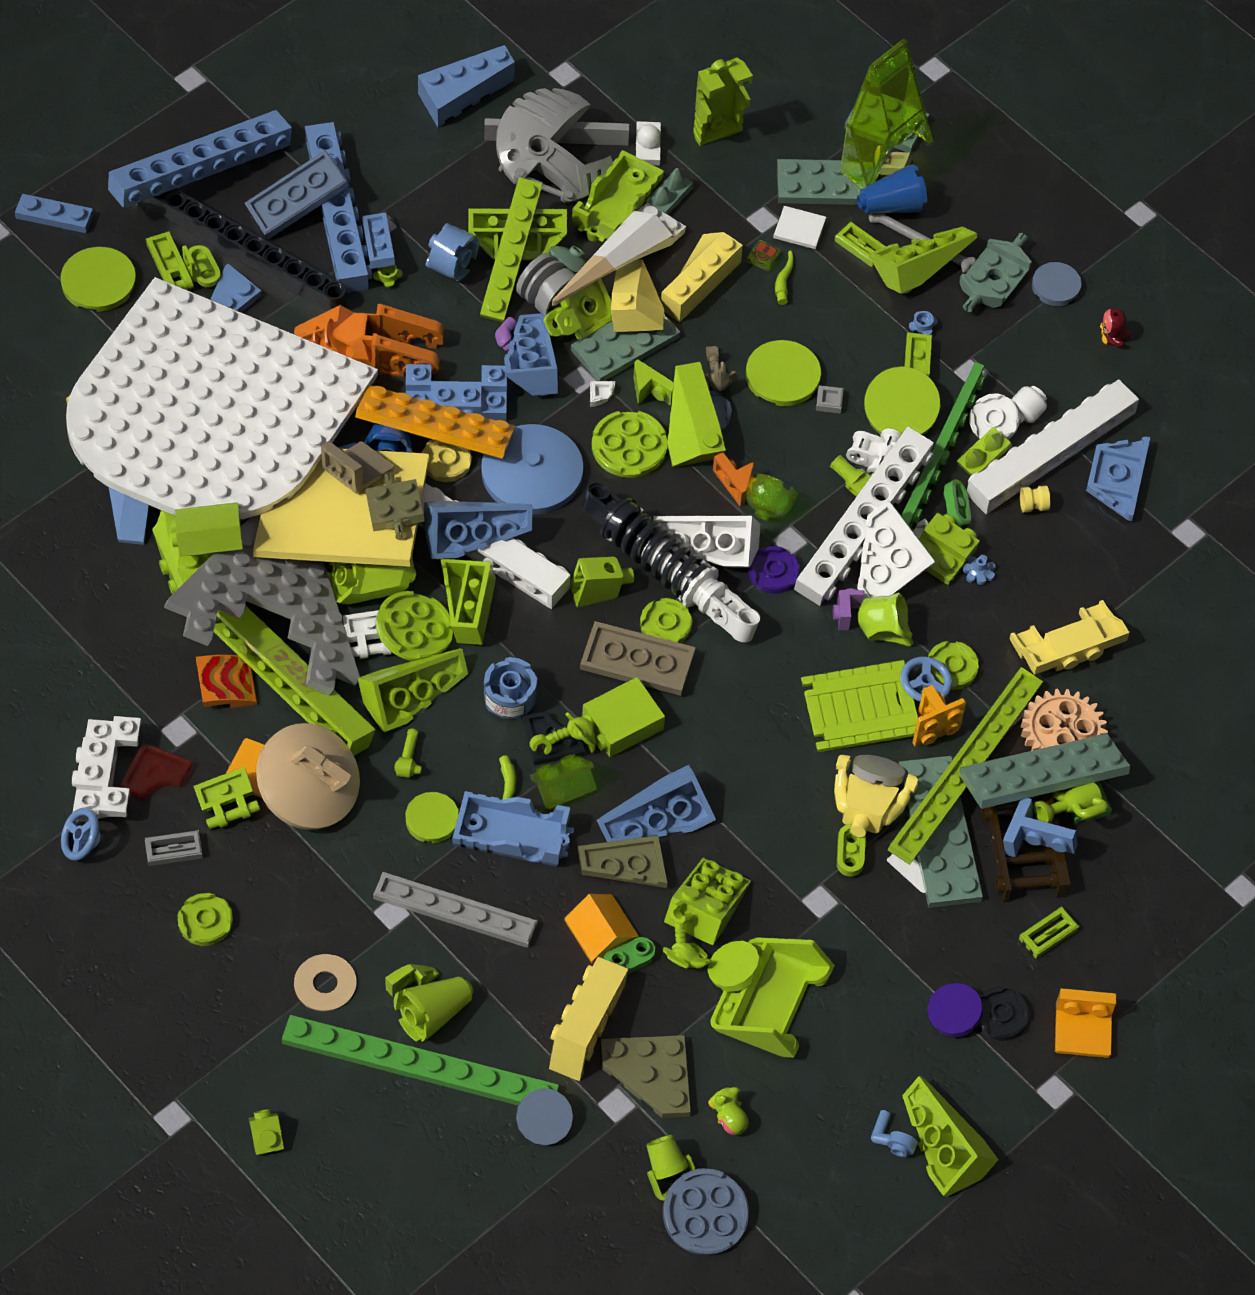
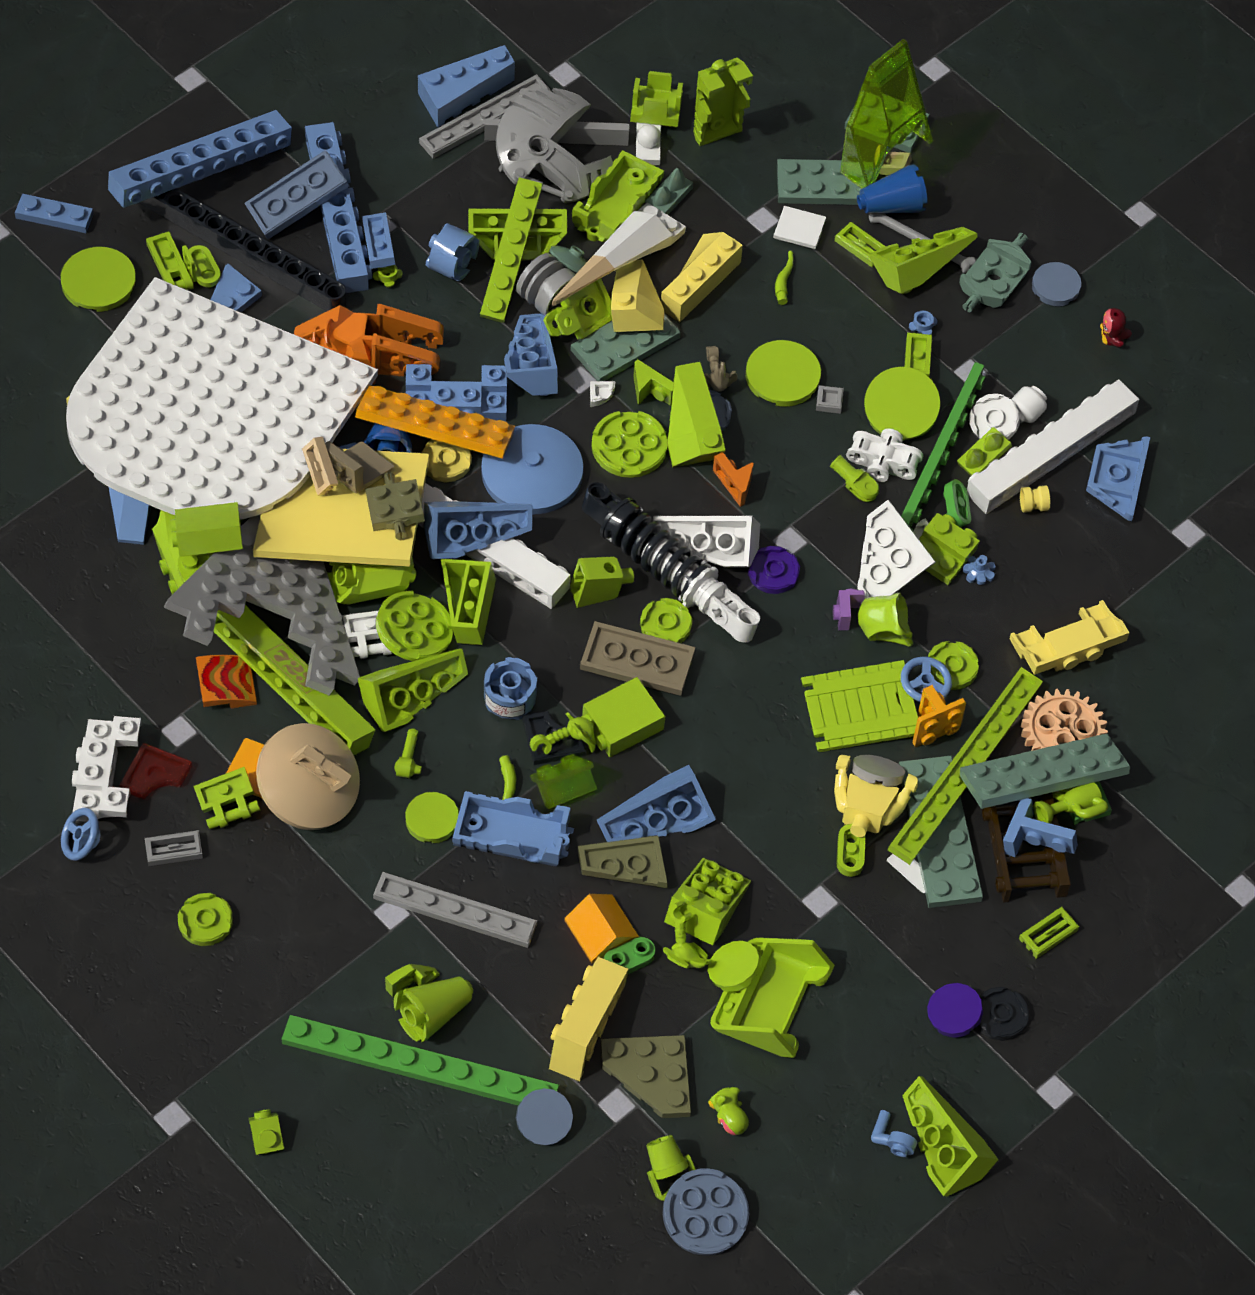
tan gear [294,954,356,1012] -> none
medium lavender arm [495,317,517,351] -> none
clear neon green cylinder [746,474,798,521] -> none
tile [747,240,781,271] -> none
white brick [794,427,934,606] -> none
light orange bracket [1055,988,1116,1058] -> none
none -> tan tile [302,437,338,495]
none -> light grey tile [419,74,551,159]
none -> lime panel [630,71,683,127]

